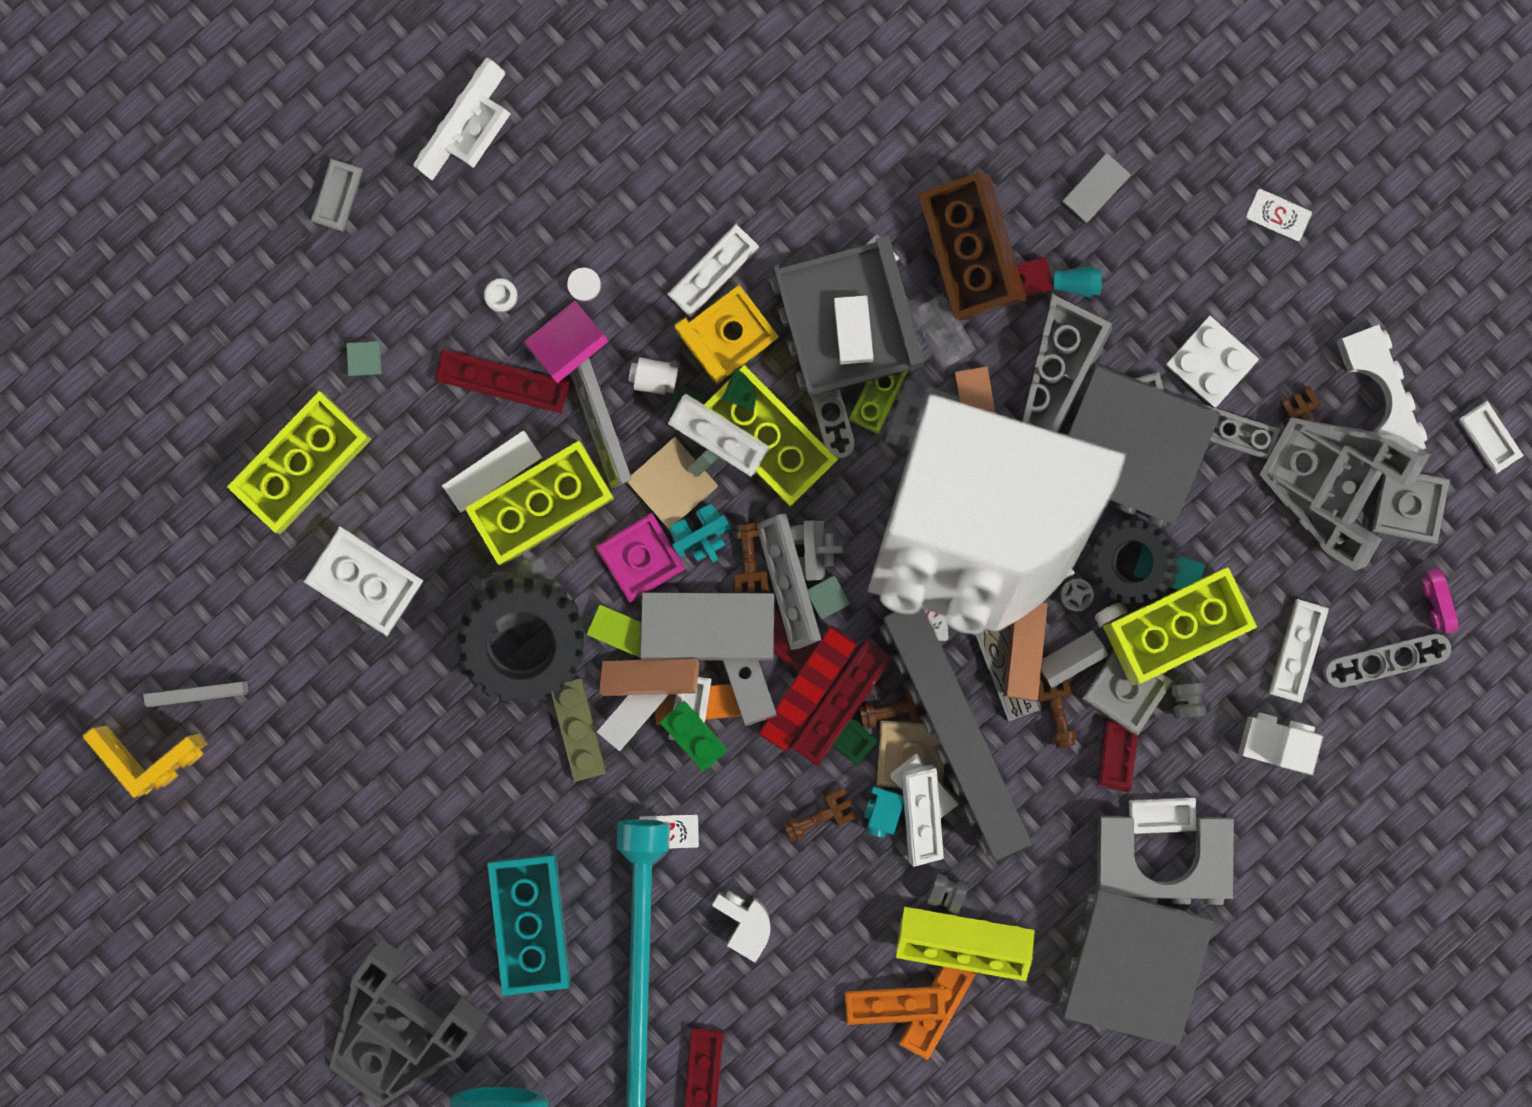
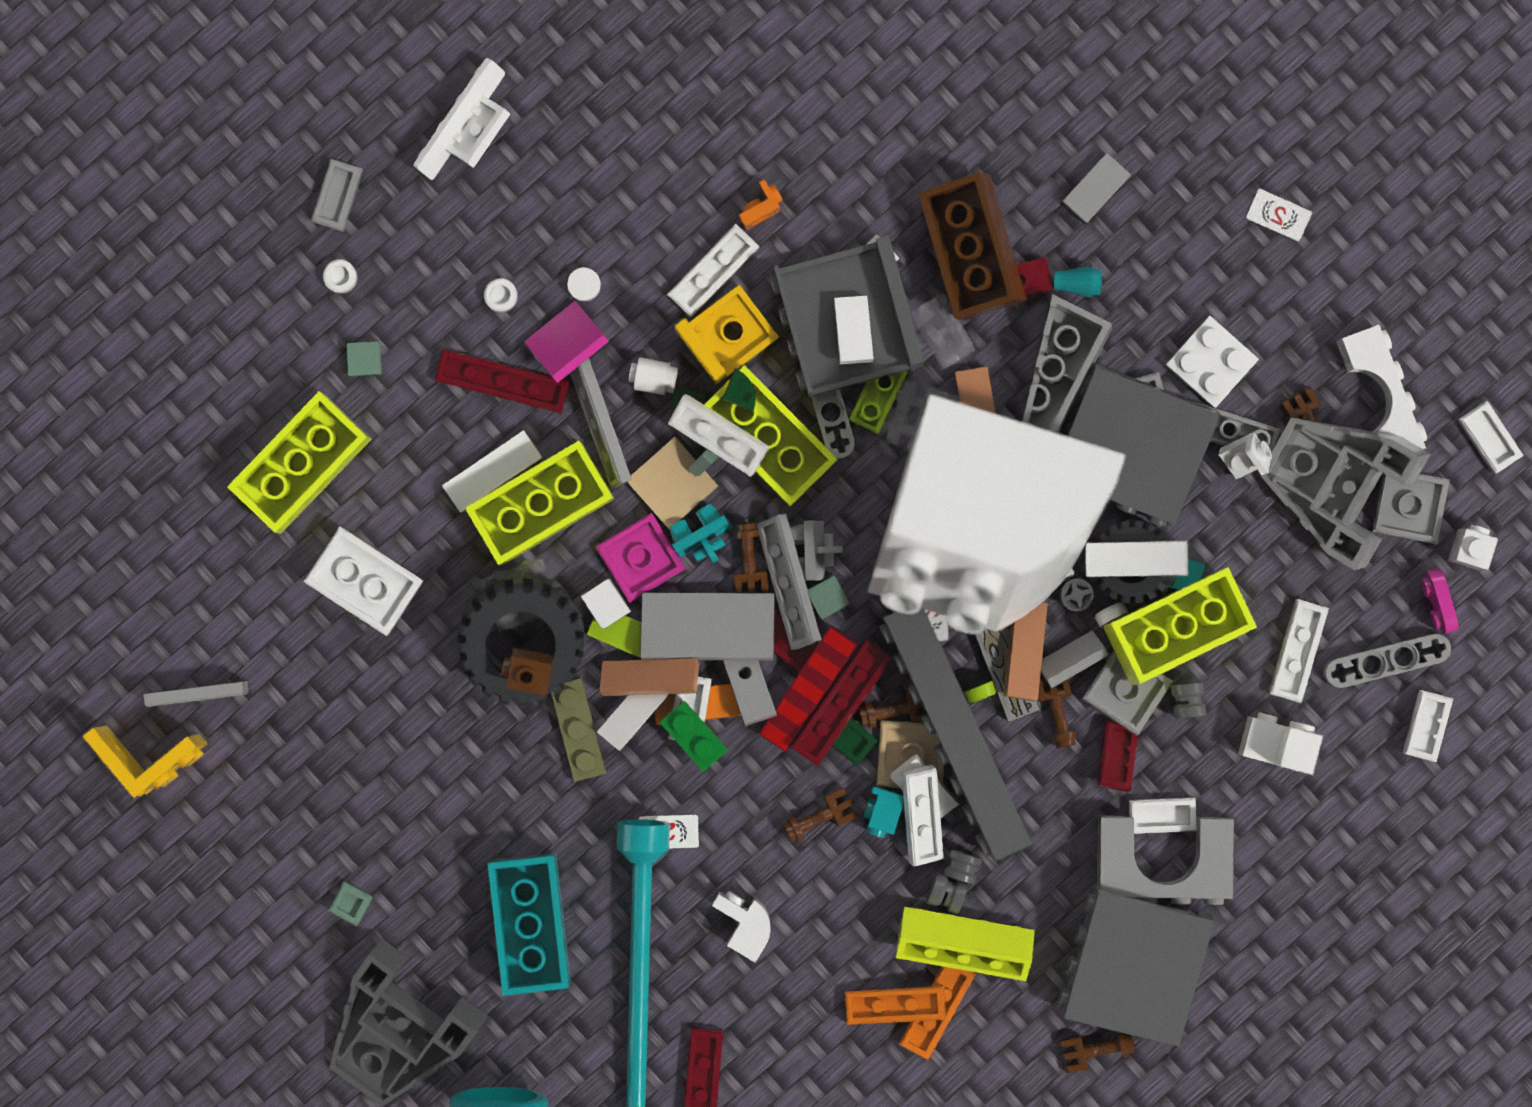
none -> white tile [323,260,357,293]
none -> sand green tile [328,881,374,926]
none -> reddish brown brick [501,648,553,696]
none -> white panel [581,578,632,628]
none -> orange bracket [739,179,783,231]
none -> dark grey wheel [944,849,982,884]
none -> lime tile [963,680,997,704]
none -> reddish brown hinge [1059,1032,1136,1073]
none -> white tile [1086,541,1188,577]
none -> white bracket [1219,432,1272,479]
none -> white plate [1402,690,1453,762]
none -> white brick [1448,525,1498,571]

